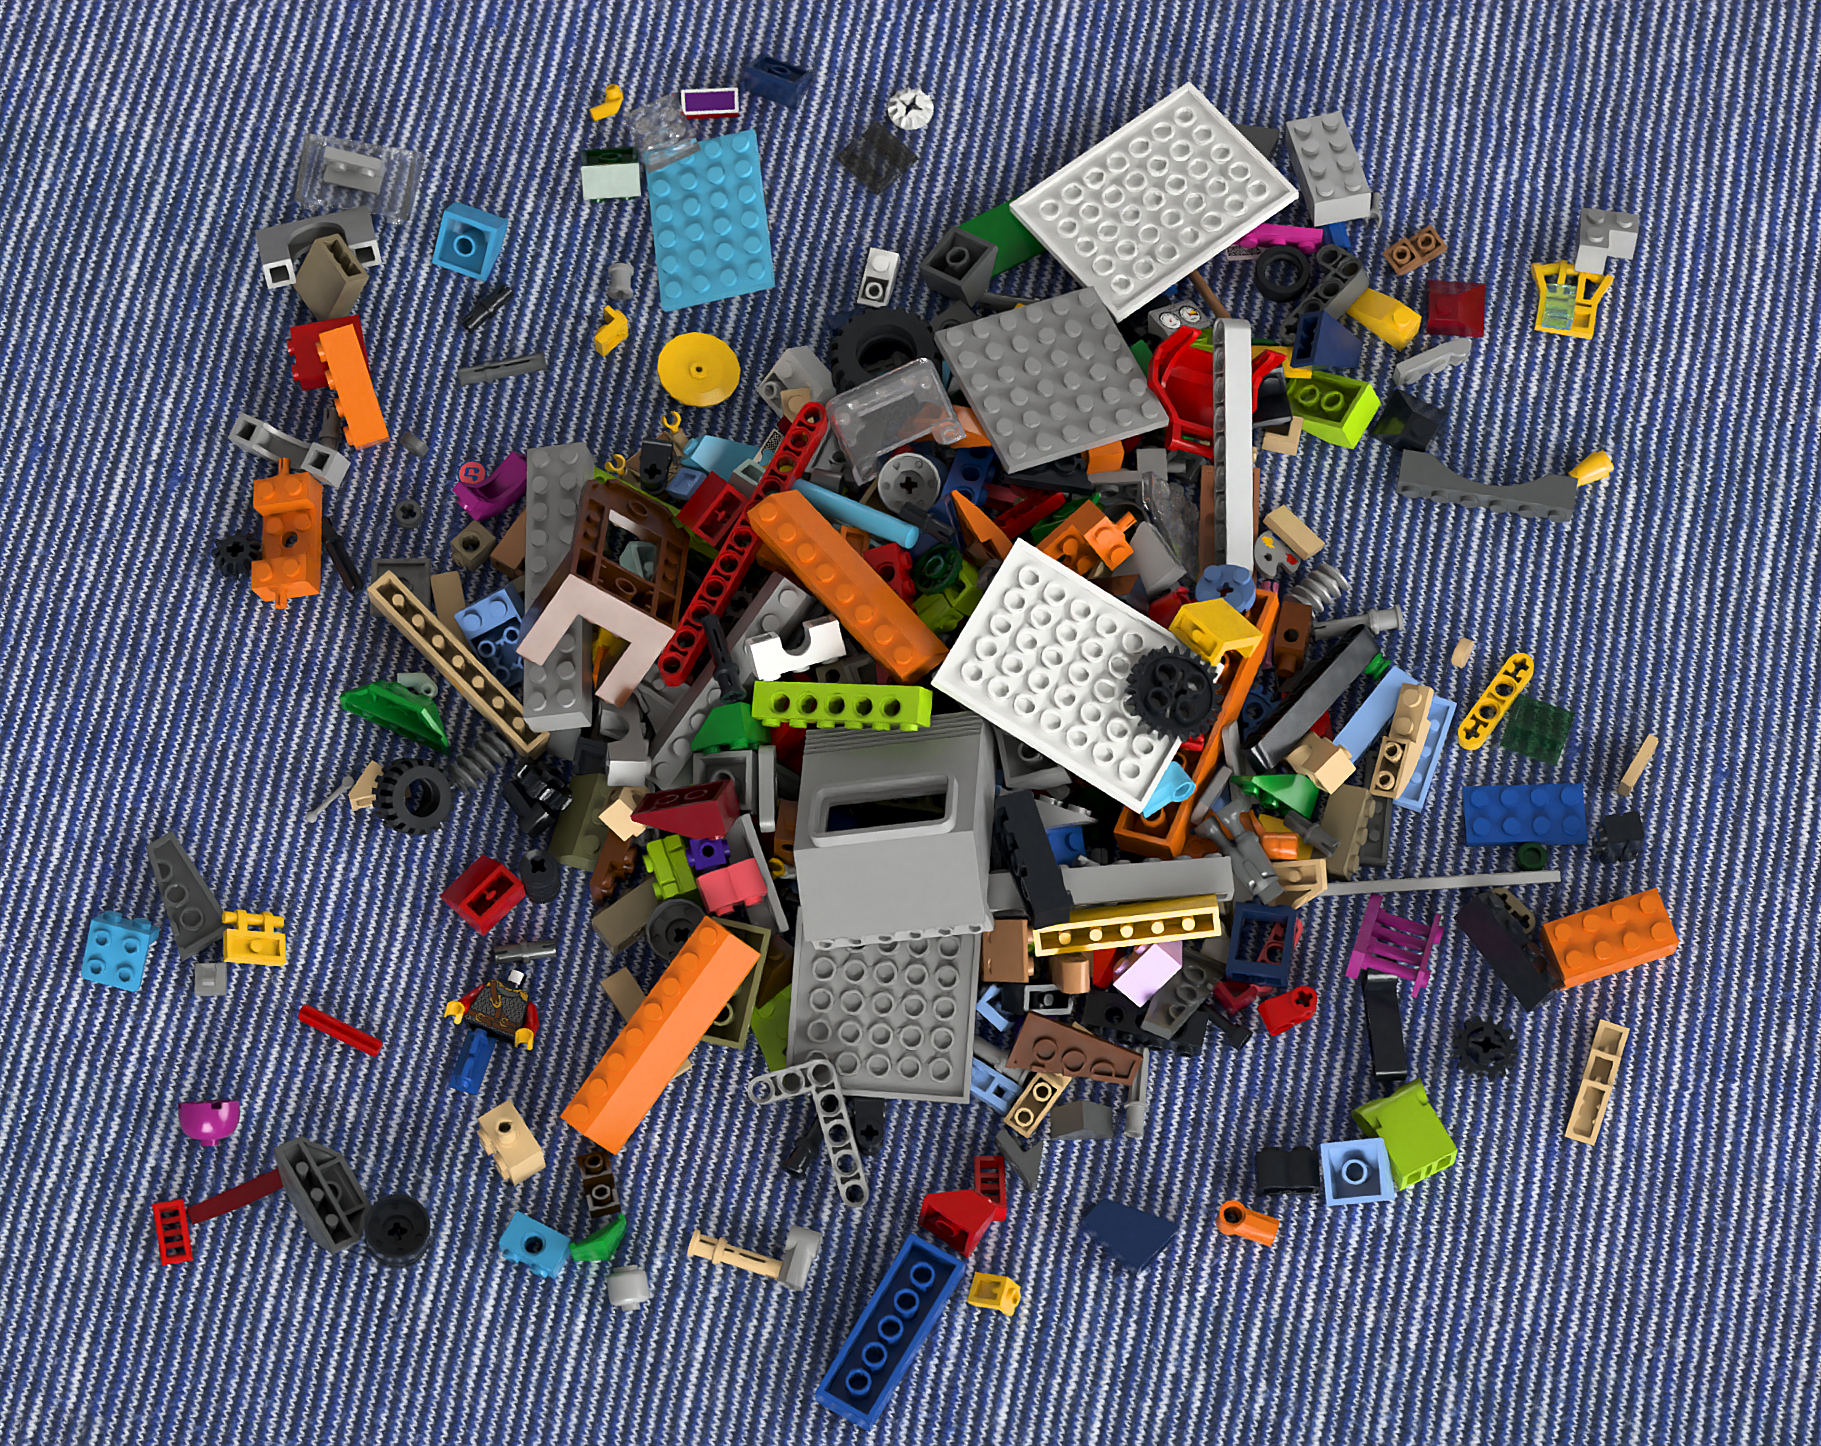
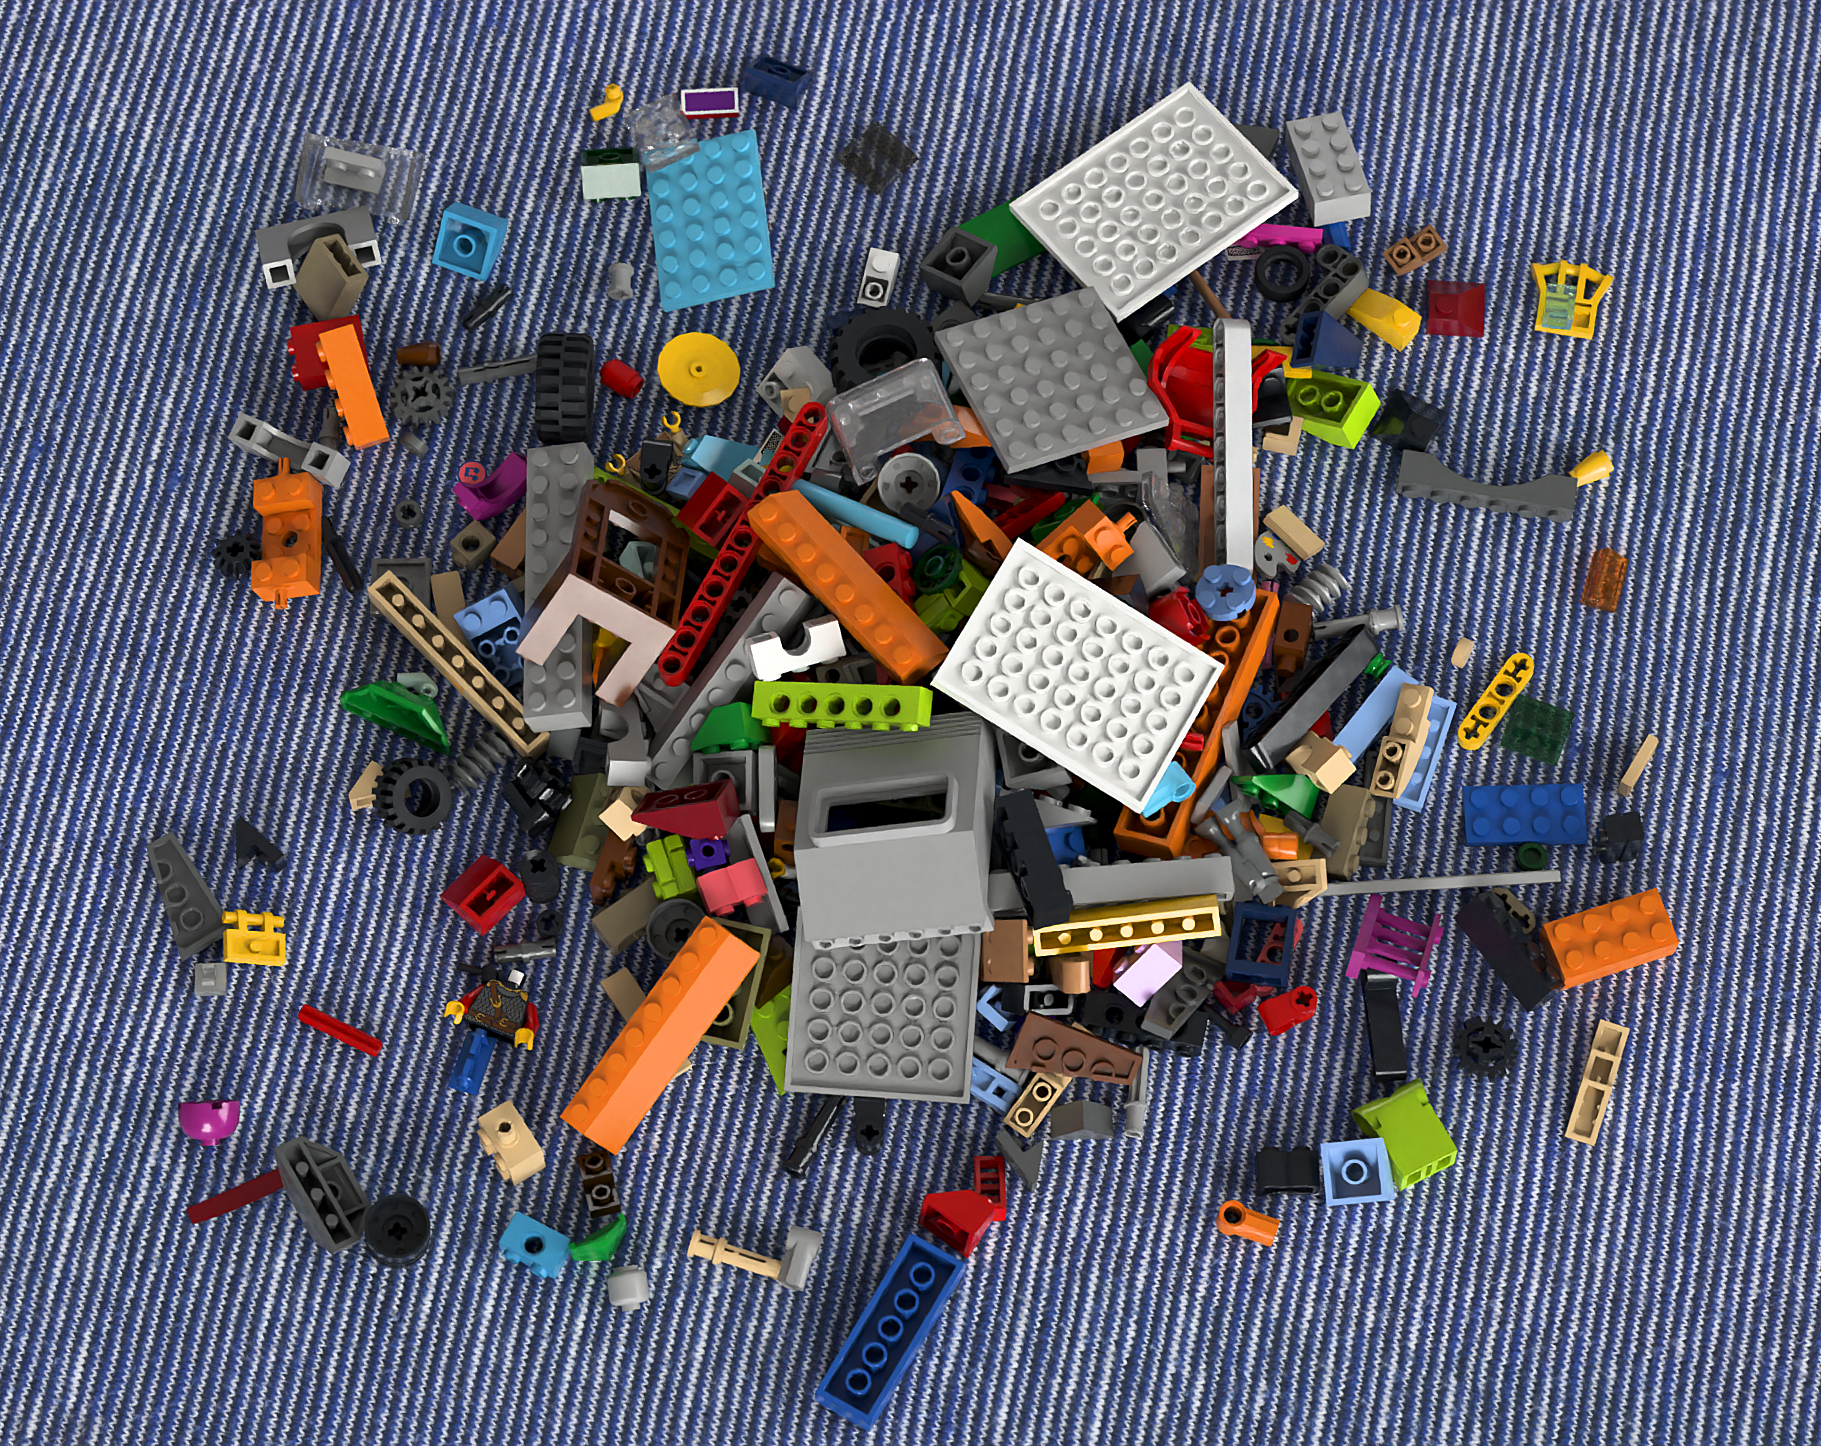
dark azure bracket [81,911,160,992] -> none
red slope [152,1198,193,1266] -> none
light grey hinge [306,776,355,823] -> none
yellow bracket [594,305,629,357] -> none
black pin [701,614,747,704] -> none
light grey beam [747,1059,870,1208] -> none
white gear [888,86,933,130] -> none
yellow bracket [967,1272,1020,1316] -> none
dark grey axle [976,559,1002,594] -> none
dark blue slope [1082,1198,1180,1278] -> none
black gear [1124,646,1224,744] -> none
slope [1148,300,1210,339] -> none
yellow panel [1168,598,1264,666] -> none
light grey hand [1364,192,1382,229] -> none
light grey hinge [1392,337,1472,387] -> none
light grey brick [1574,207,1639,275] -> none
none -> black slope [236,816,287,873]
none -> dark grey gear [389,366,453,429]
none -> reddish brown cone [397,340,441,369]
none -> black hand [458,963,499,984]
none -> black tyre [535,332,595,445]
none -> black bush [536,909,564,940]
none -> red brick [599,358,644,399]
none -> clear orange slope [1580,548,1629,613]

